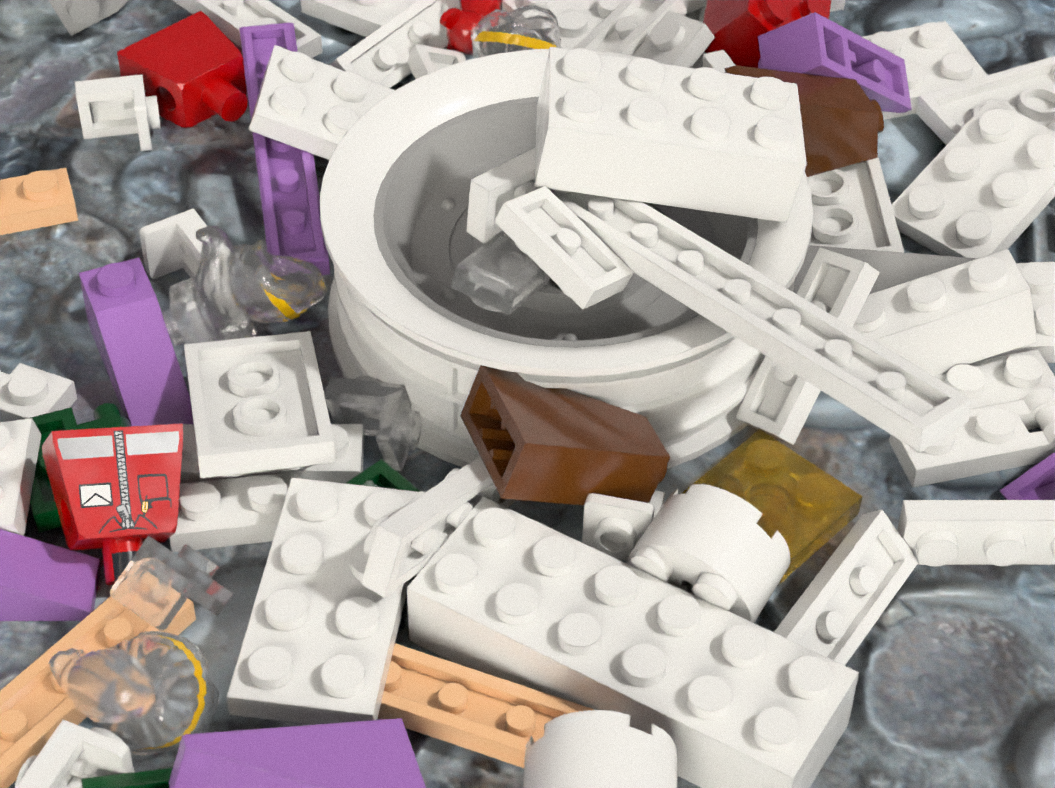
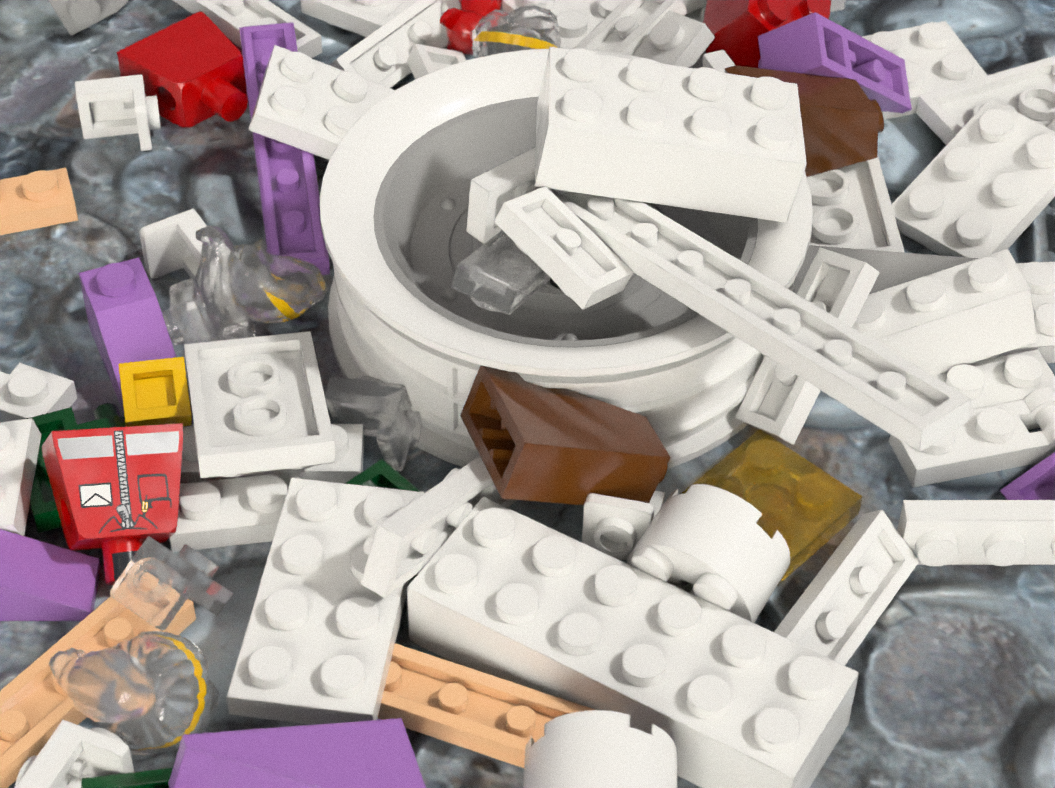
none -> yellow plate [118,357,192,427]

